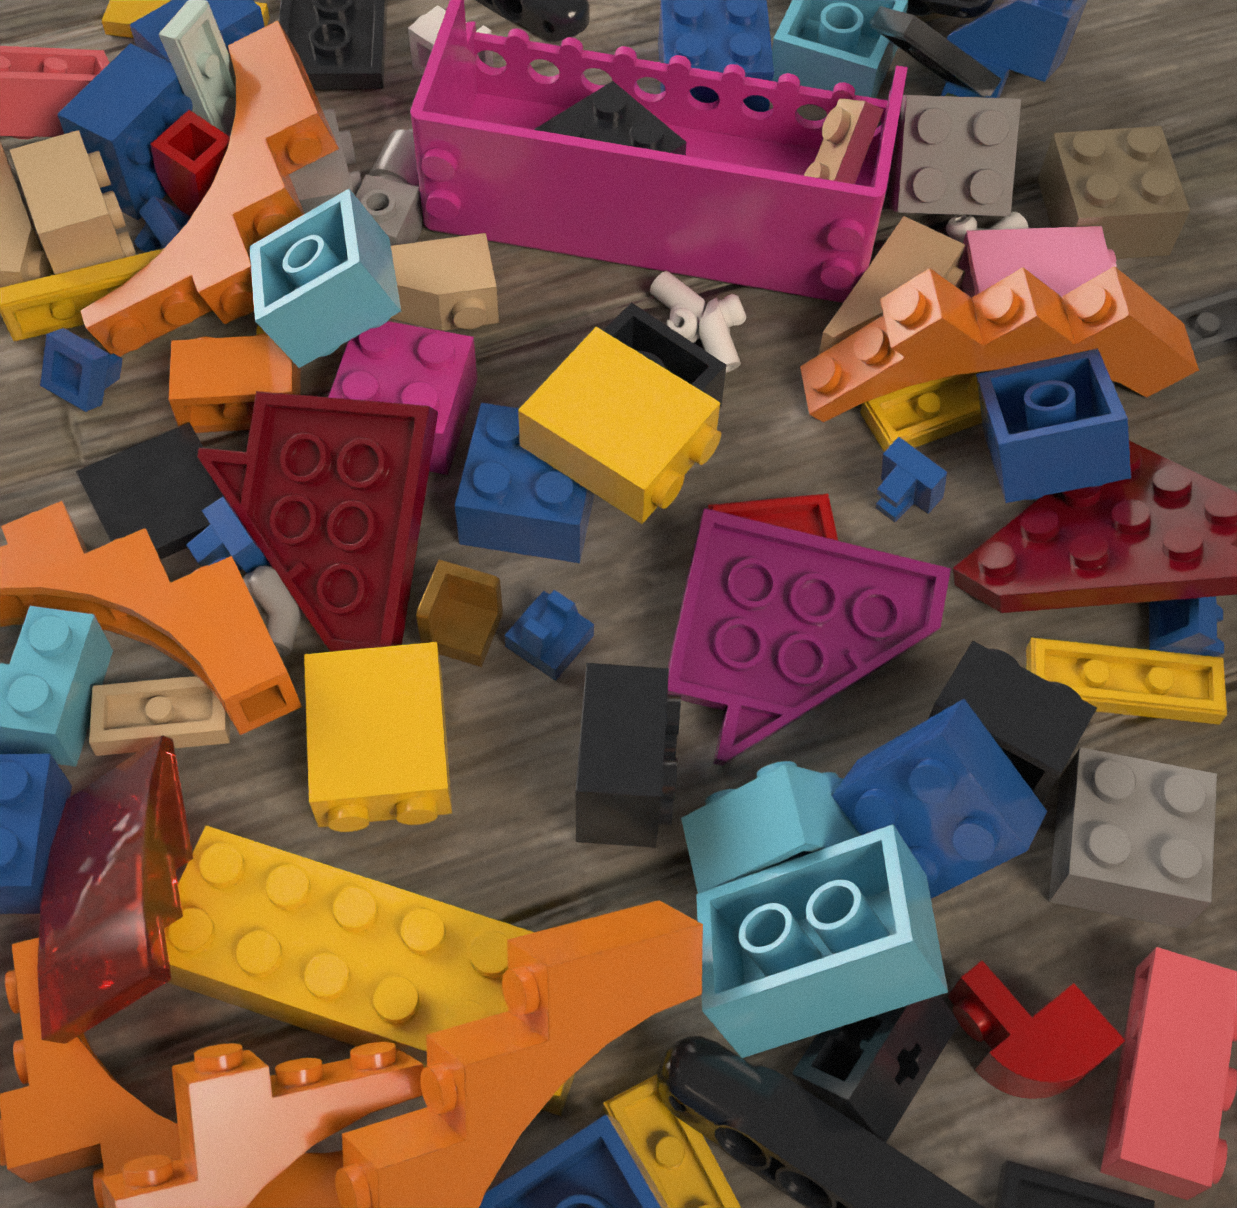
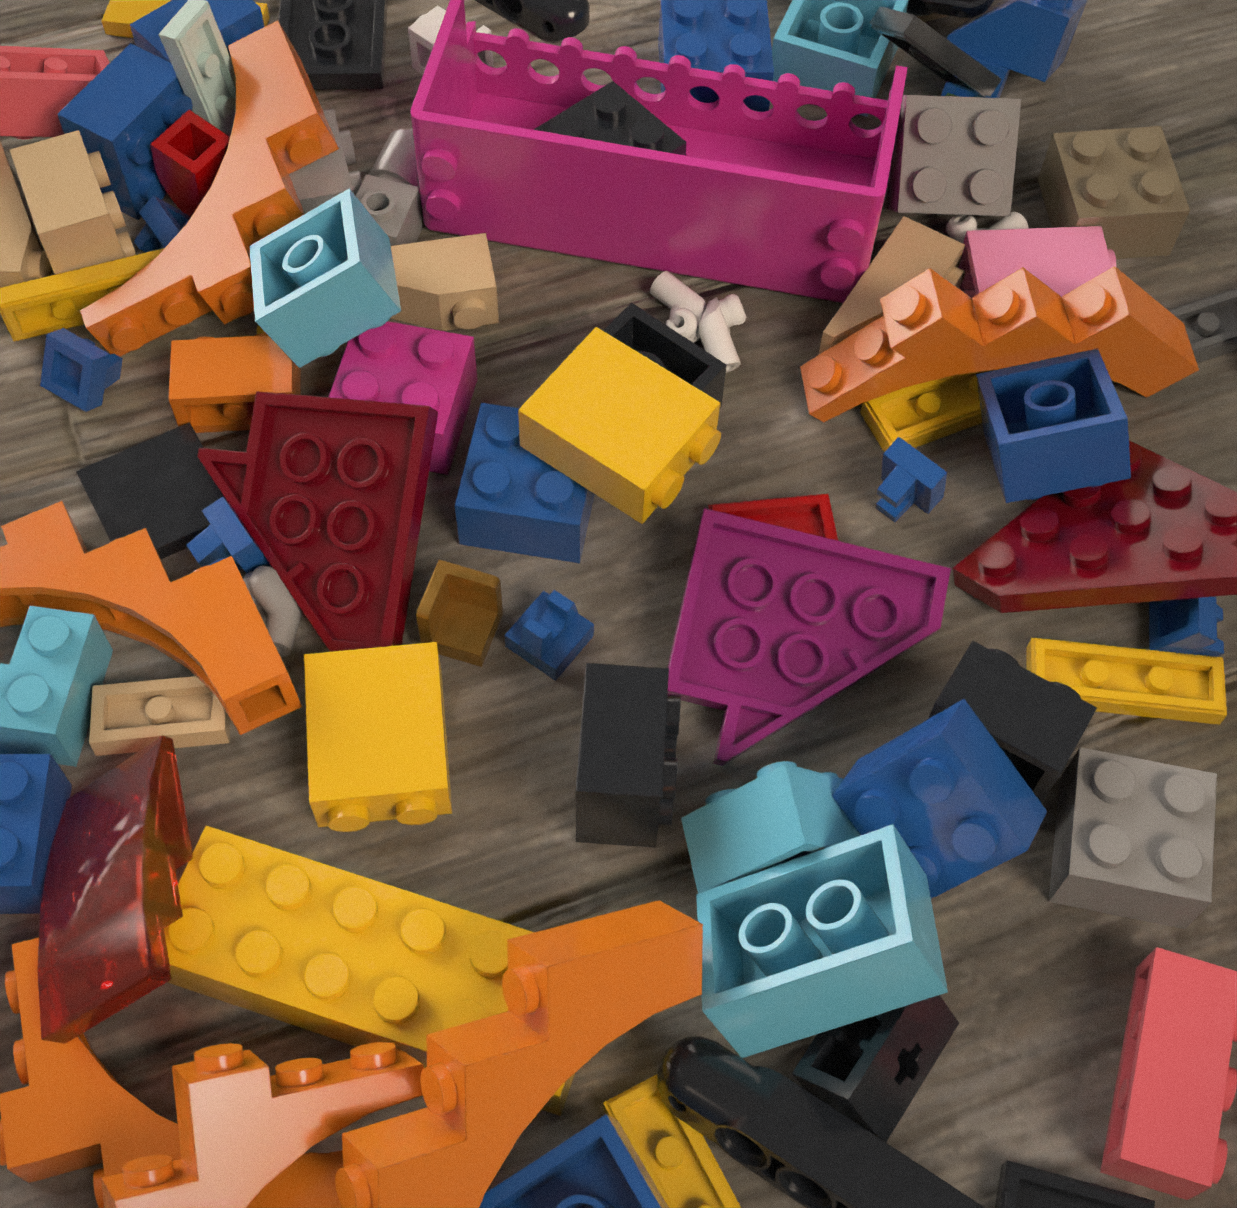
tan plate [804,99,884,184] -> none
red brick [948,960,1125,1099] -> none

